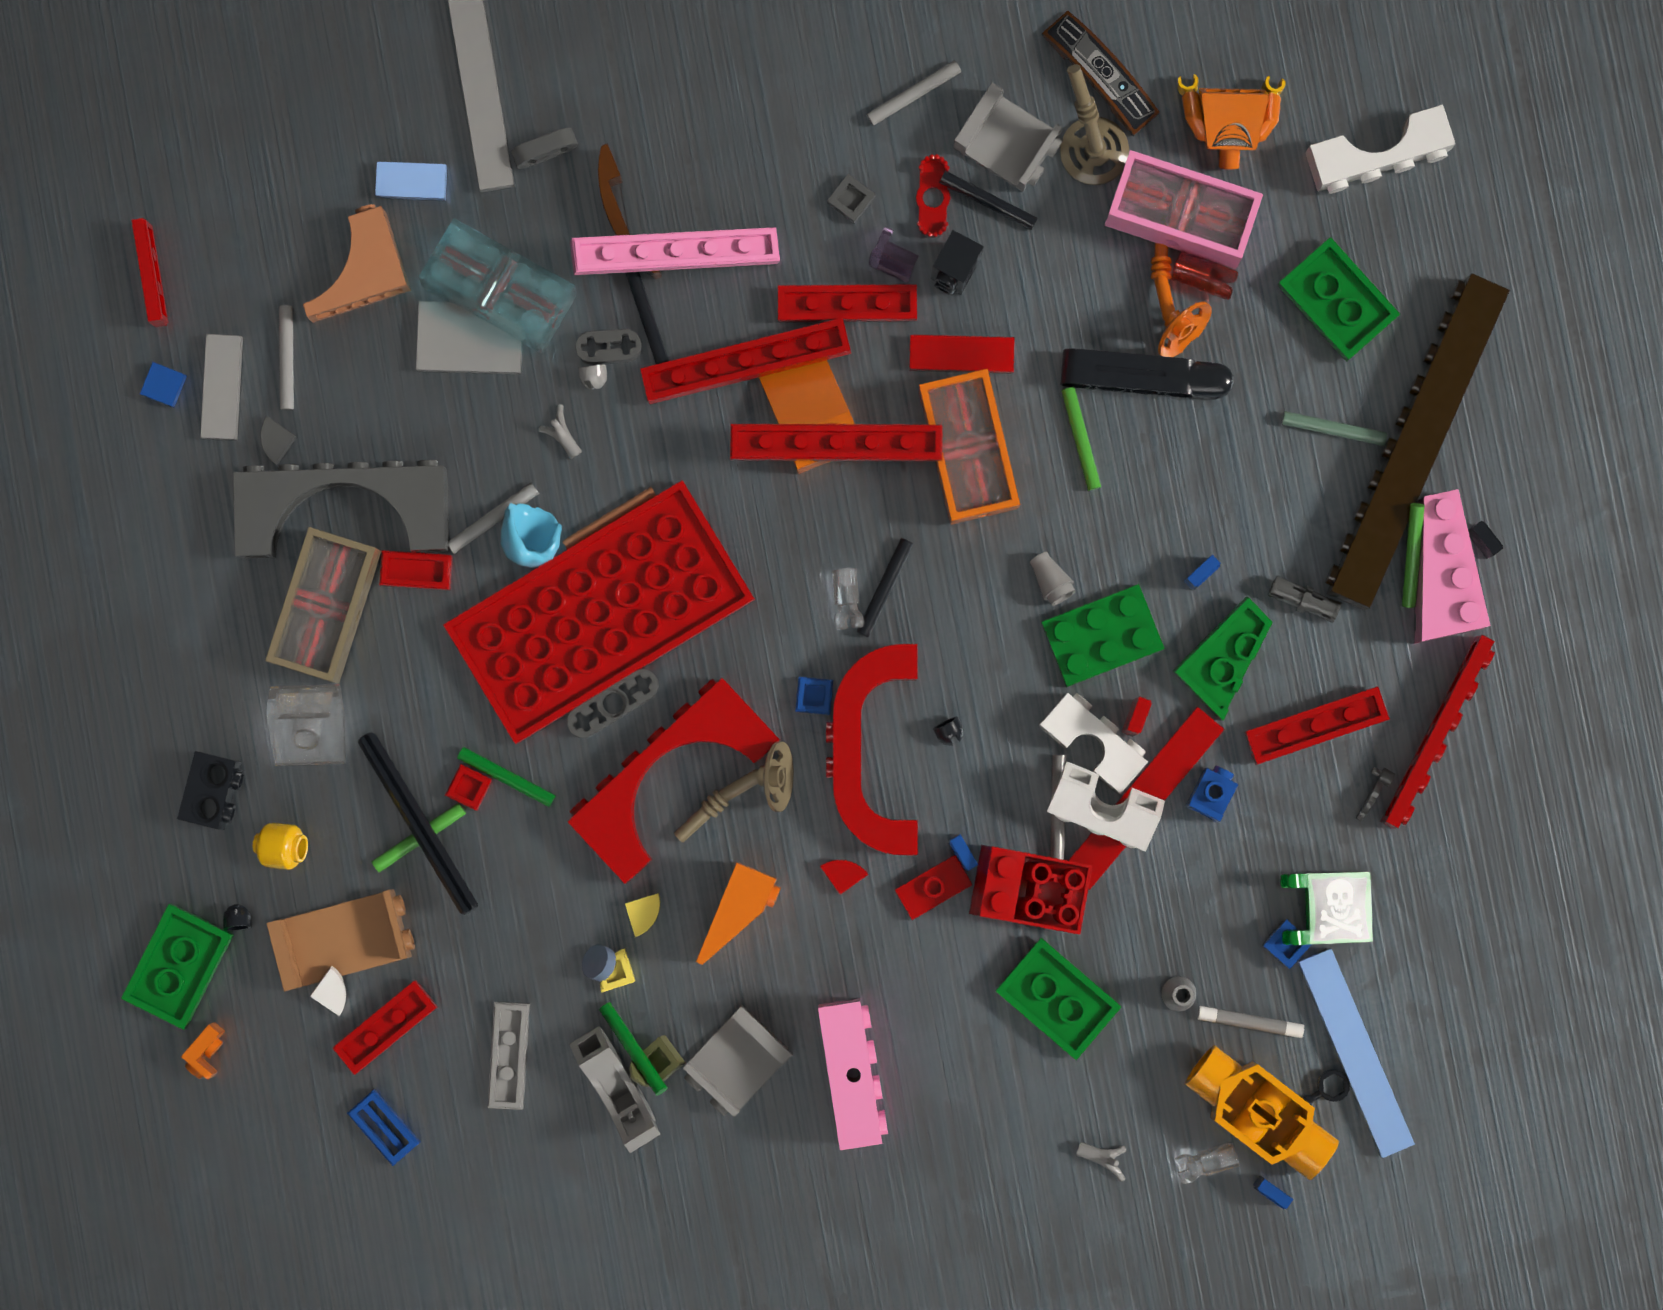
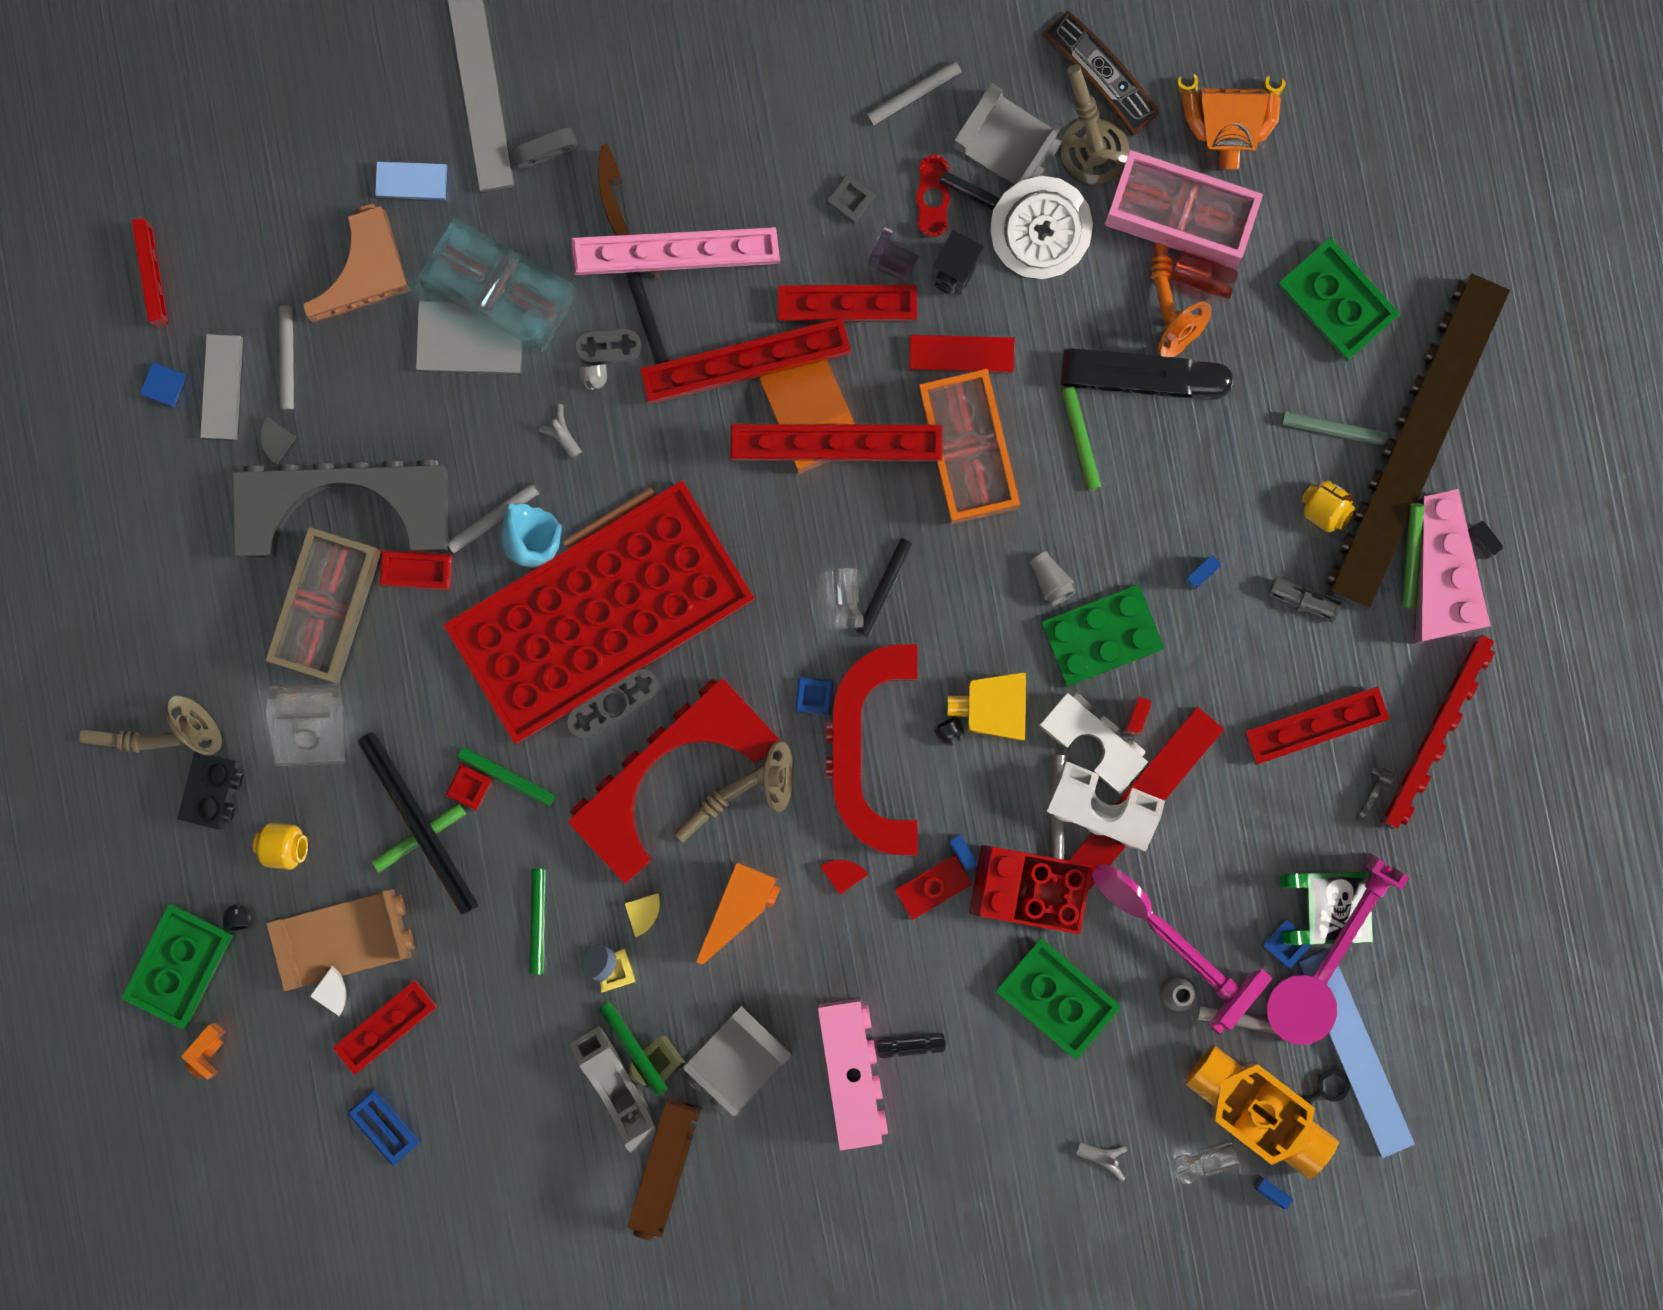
light grey tile [487,1002,530,1110] -> none
green wing [1173,597,1273,721] -> none
blue brick [1185,765,1239,822] -> none
white arch [1305,105,1456,194] -> none
none -> dark tan dish [79,696,222,755]
none -> green bar [529,869,546,974]
none -> reddish brown door [627,1097,702,1241]
none -> black axle [877,1033,946,1058]
none -> yellow torso [947,673,1026,741]
none -> white piece [990,175,1093,279]
none -> dark pink piece [1091,864,1273,1034]
none -> dark pink piece [1266,853,1410,1045]
none -> yellow head [1301,480,1356,532]

